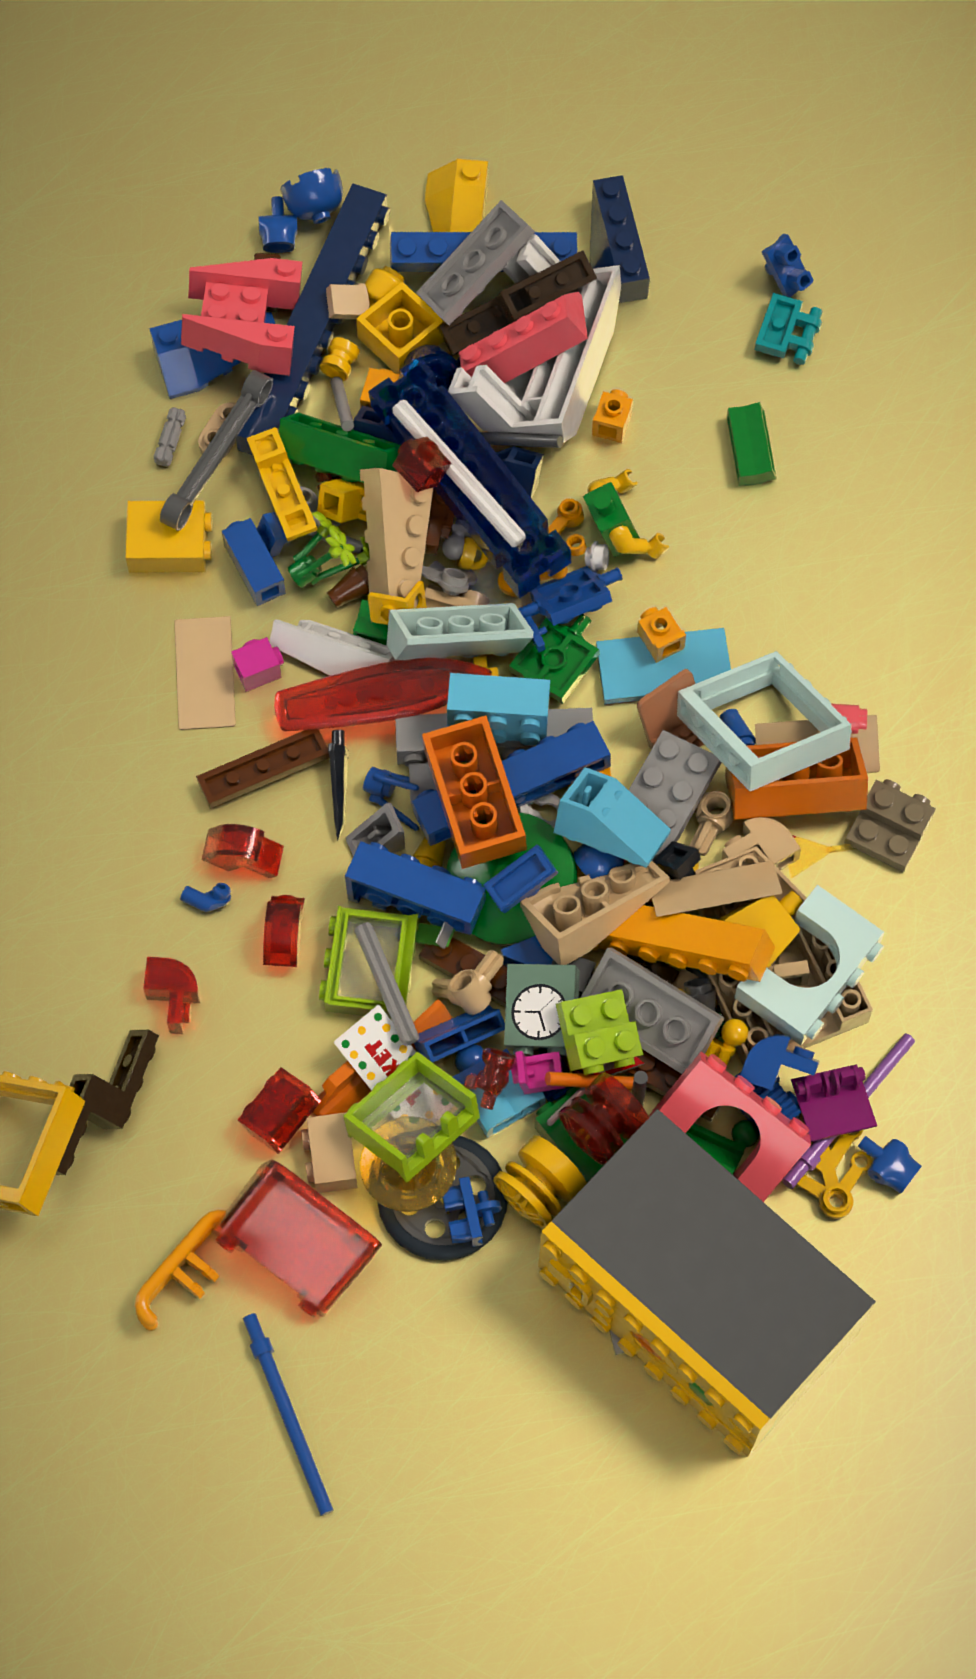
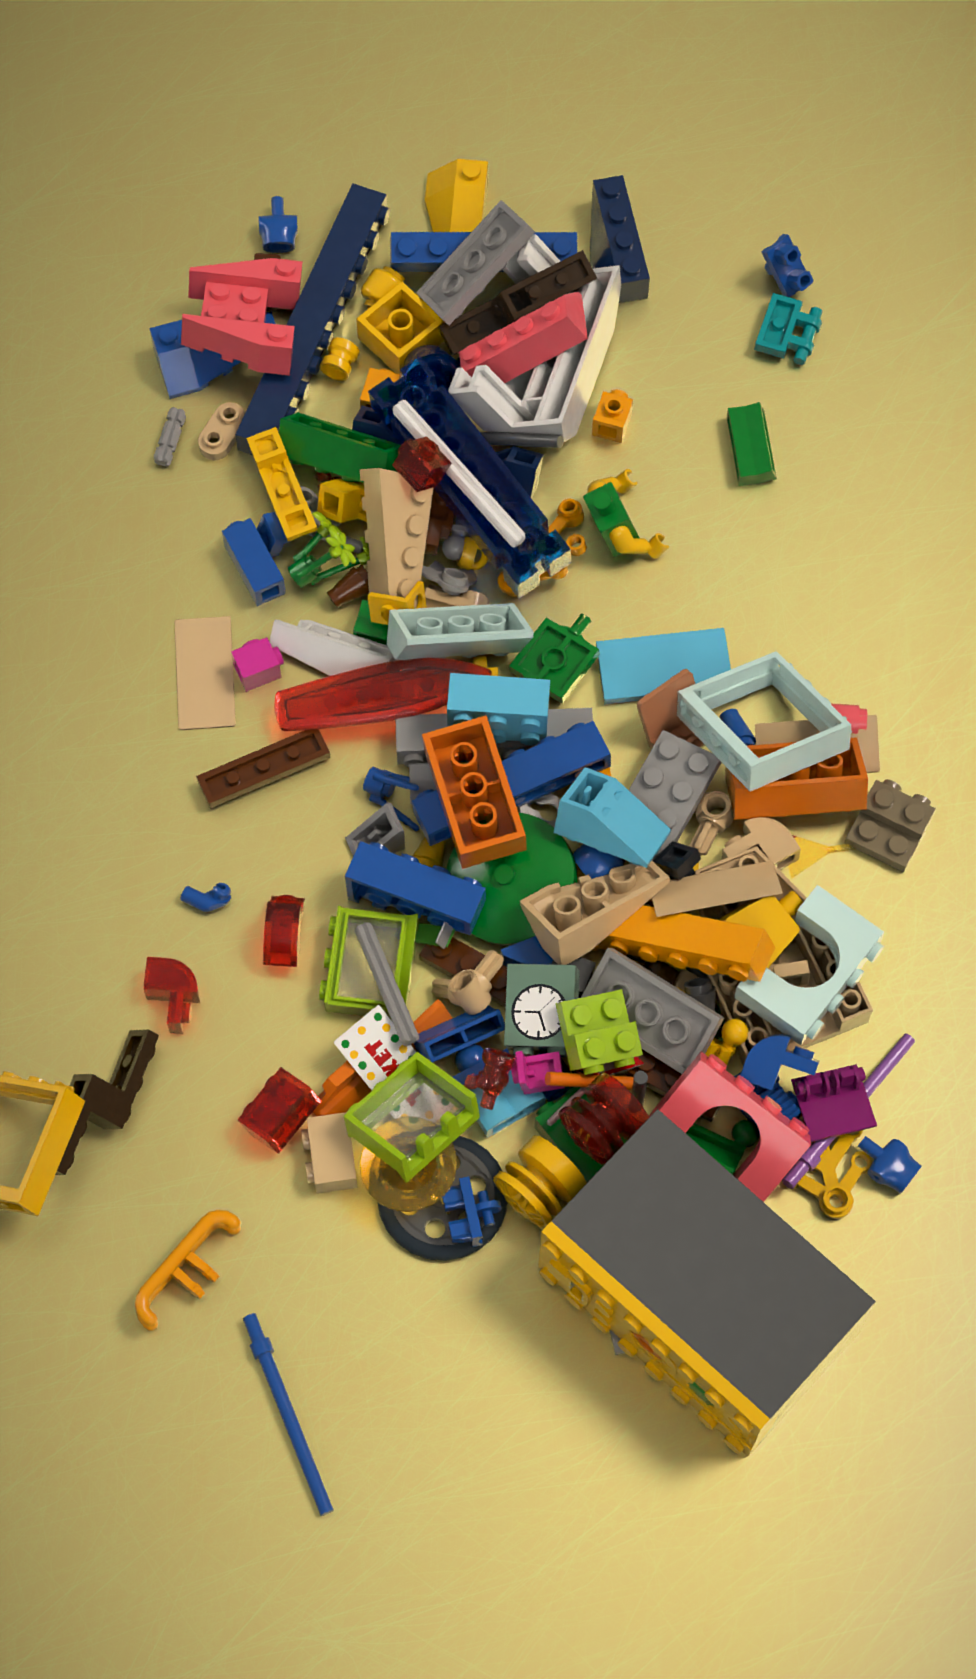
yellow brick [126,500,213,573] -> none
dark grey piece [160,370,273,531] -> none
clear red brick [201,824,284,878] -> none
clear red windscreen [211,1160,382,1318] -> none
blue cylinder [280,168,343,224] -> none
tan tile [326,283,370,320] -> none
black bar [328,730,349,841] -> none
light grey bar [330,377,354,431] -> none
blue tile [483,845,558,914] -> none
blue plate [518,566,623,626] -> none
blue piece [525,615,547,653] -> none
white plate [585,541,609,573] -> none
light orange brick [637,607,686,663] -> none

